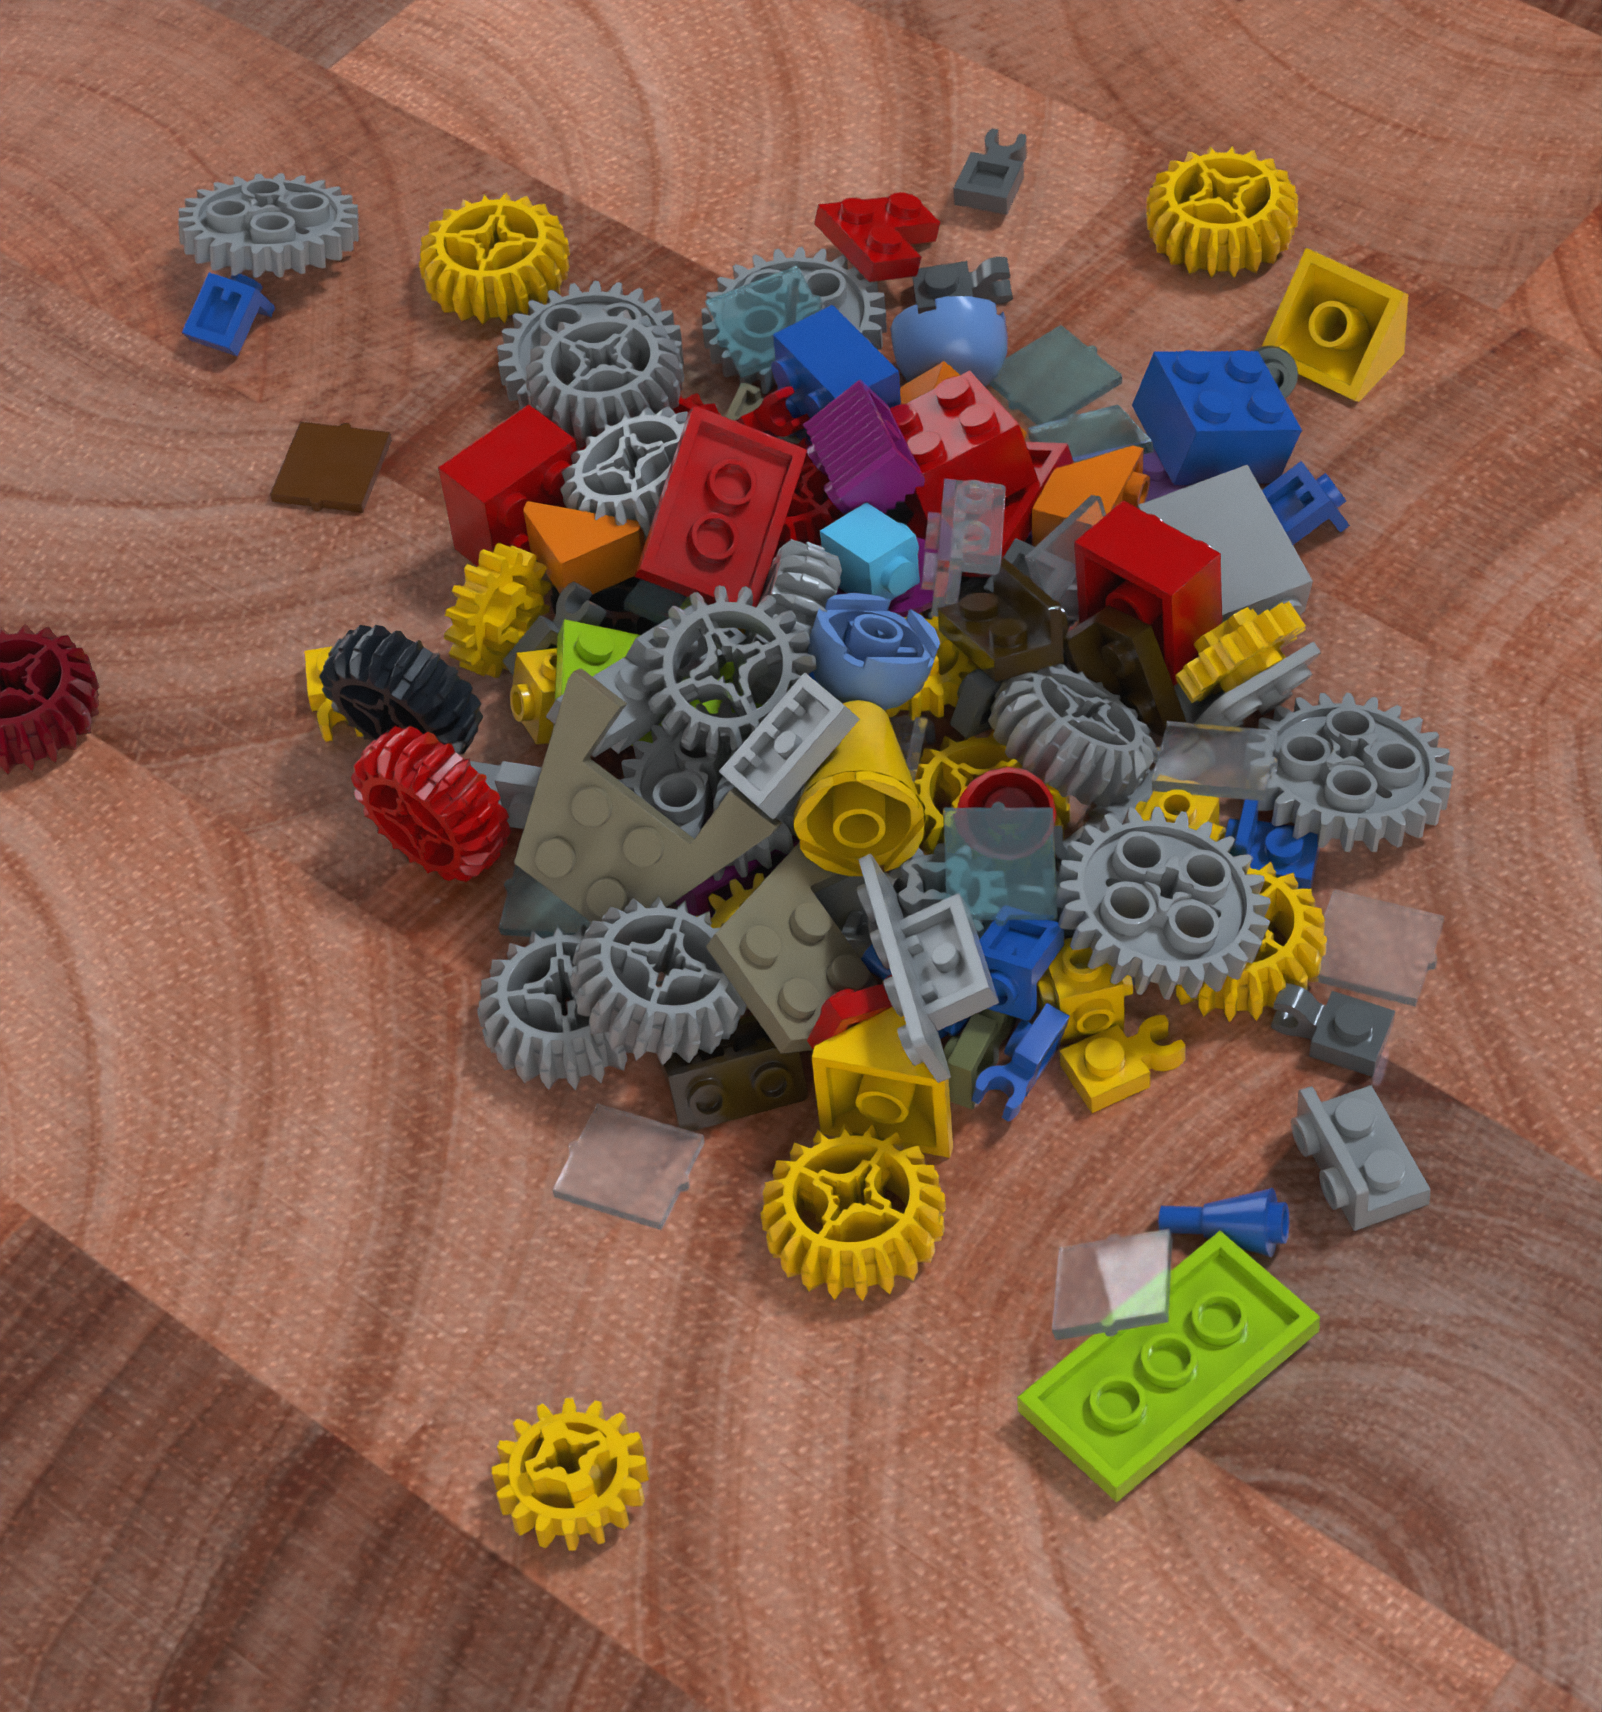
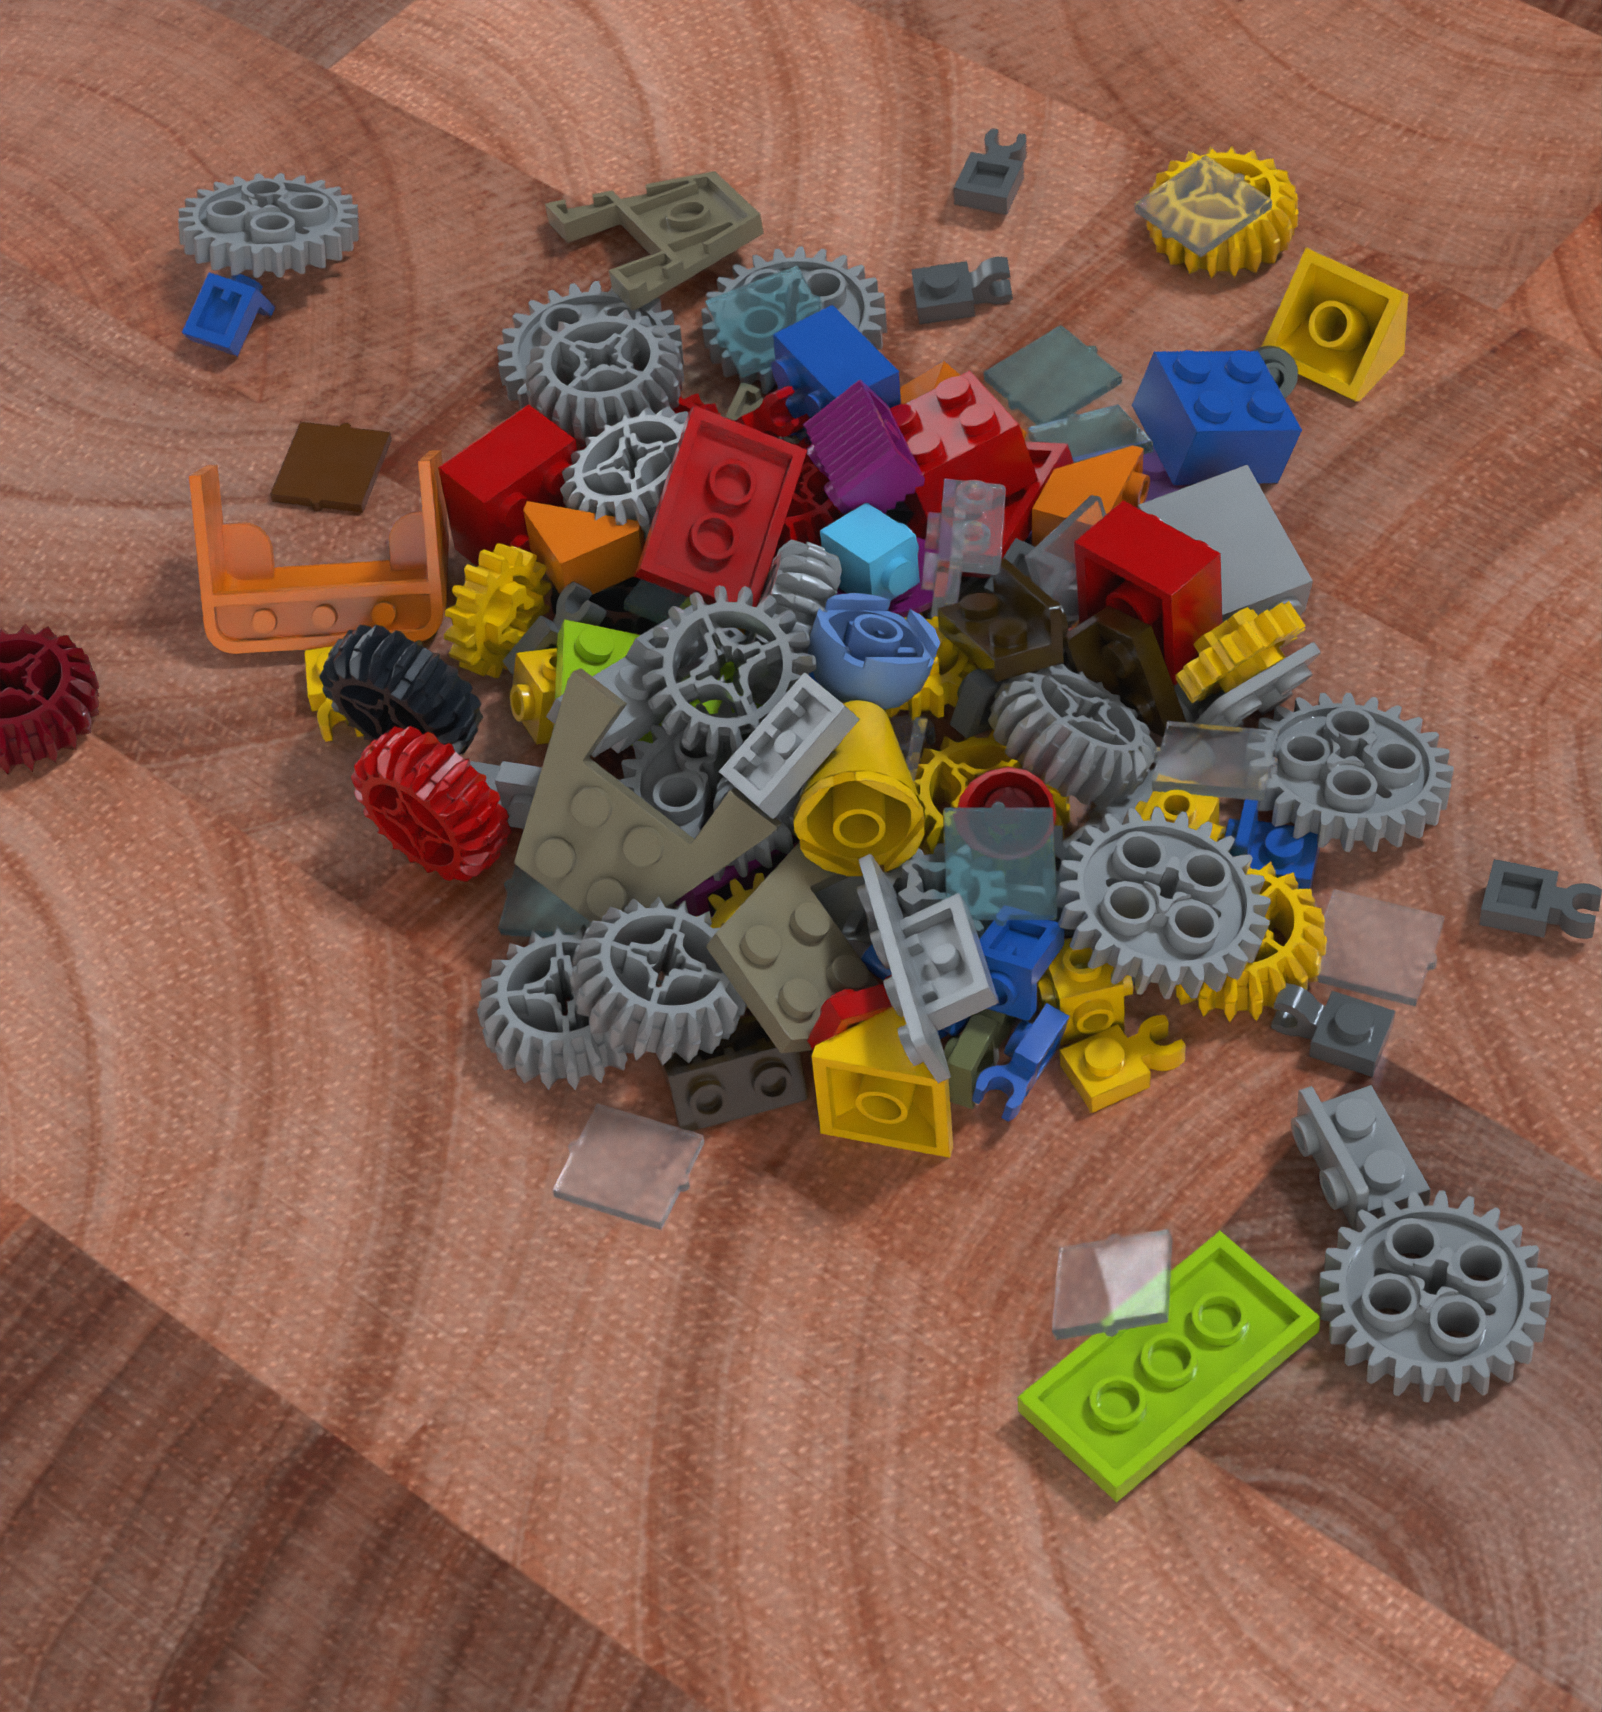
yellow gear [419,192,570,325] -> none
yellow gear [492,1398,649,1551] -> none
yellow gear [761,1123,946,1301] -> none
red plate [814,192,941,282] -> none
medium blue cylinder [890,296,1008,386] -> none
blue cone [1159,1188,1289,1257] -> none
blue bracket [1262,461,1350,545] -> none
none -> orange windscreen [189,450,449,654]
none -> dark tan wing [545,171,764,311]
none -> clear piece [1135,155,1272,257]
none -> light grey gear [1319,1190,1551,1402]
none -> dark grey plate [1479,859,1602,939]

